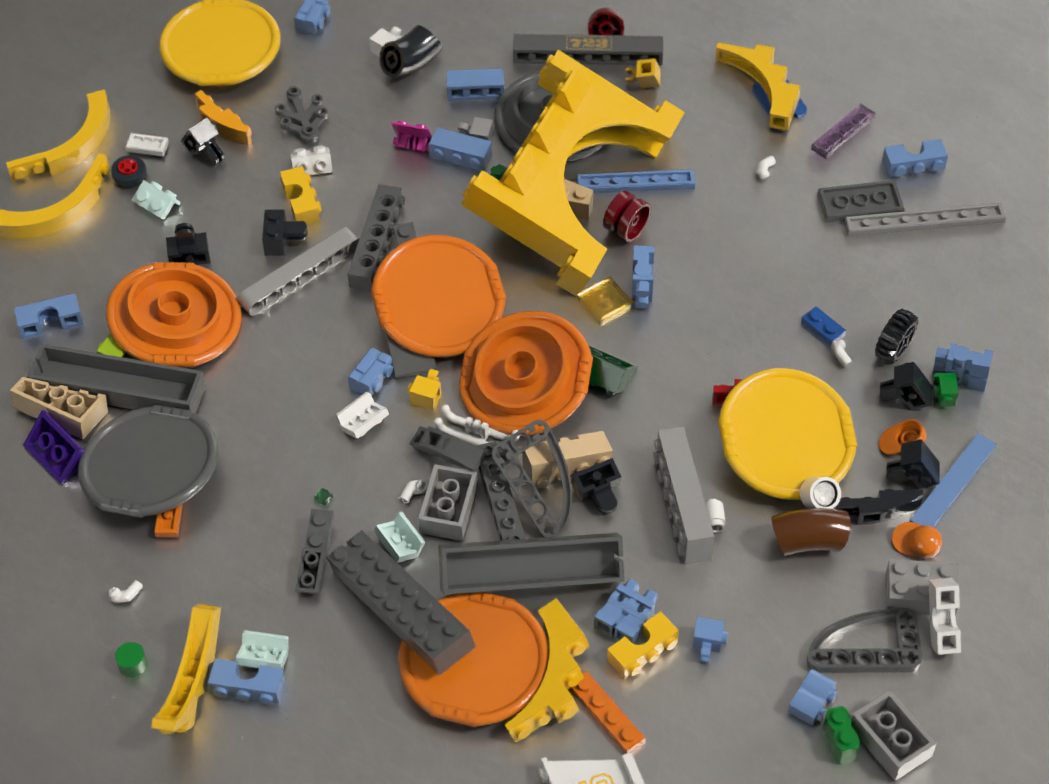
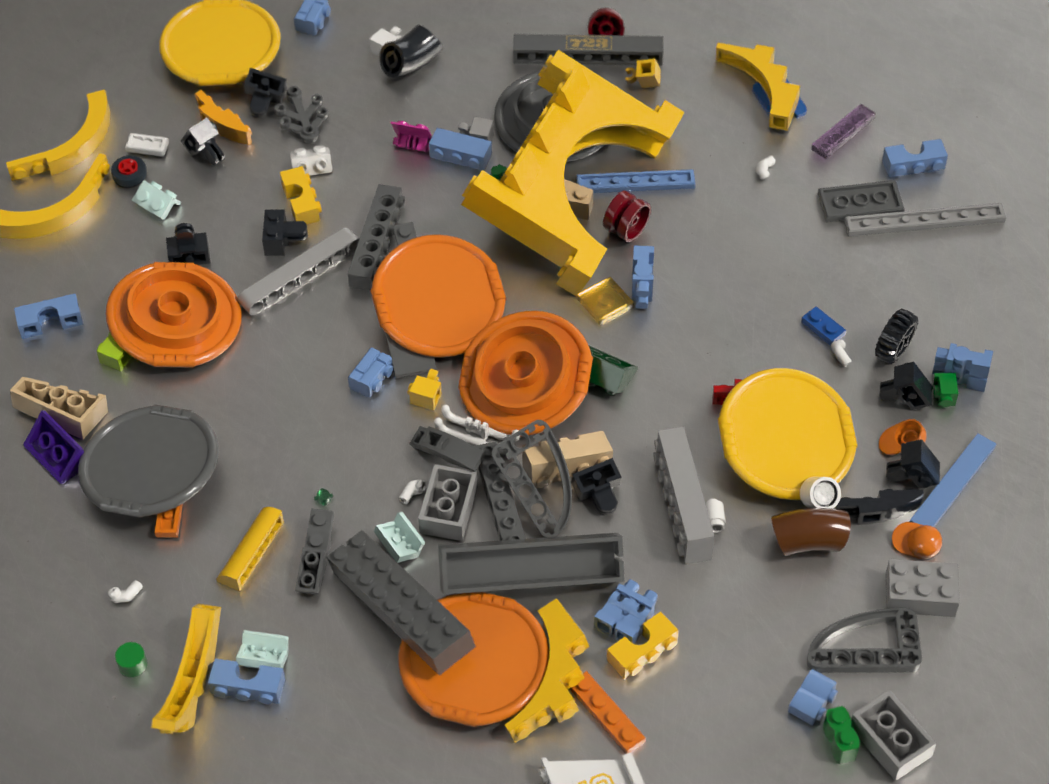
dark grey piece [27,344,206,413] -> none
white bracket [336,392,389,439] -> none
medium blue brick [447,68,504,101] -> none
medium blue brick [693,617,728,663] -> none
white arch [929,578,961,655] -> none
none -> yellow brick [216,507,284,592]
none -> black brick [244,68,287,117]

